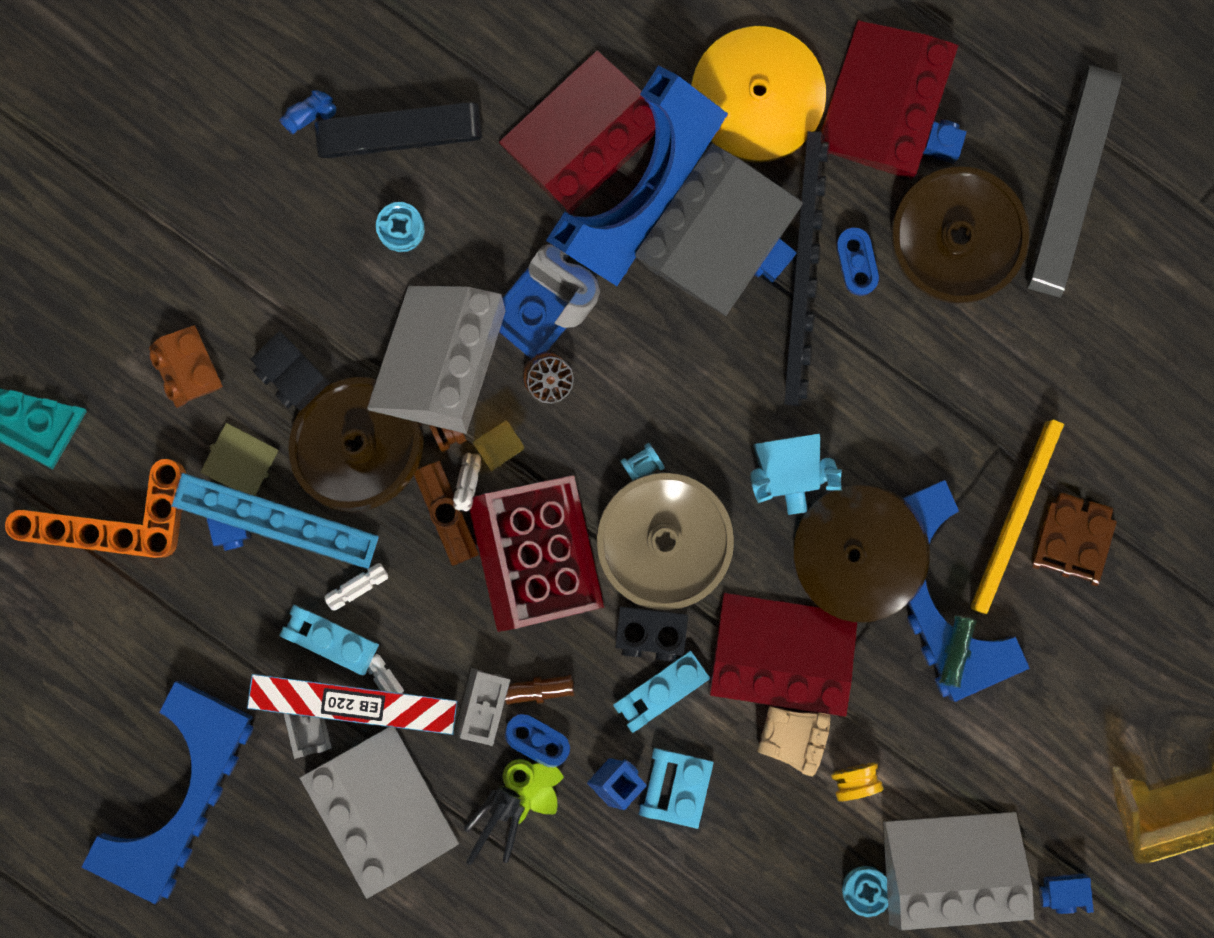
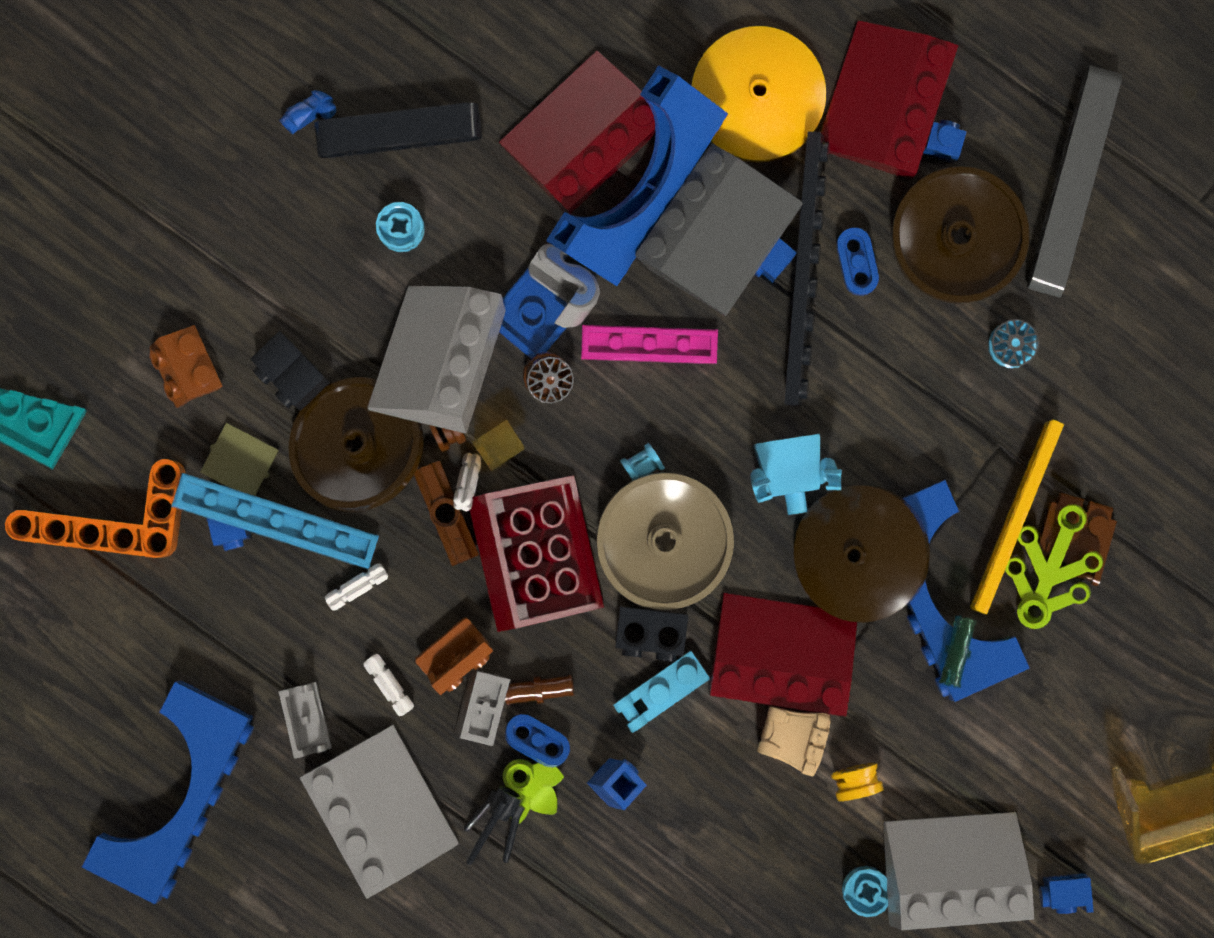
tile [247,674,457,735] -> none
medium azure plate [279,604,379,675] -> none
medium azure plate [638,748,714,829] -> none
none -> dark orange bracket [415,617,493,695]
none -> dark pink tile [581,325,718,364]
none -> wheel [988,319,1039,368]
none -> lime plant [1005,504,1103,629]

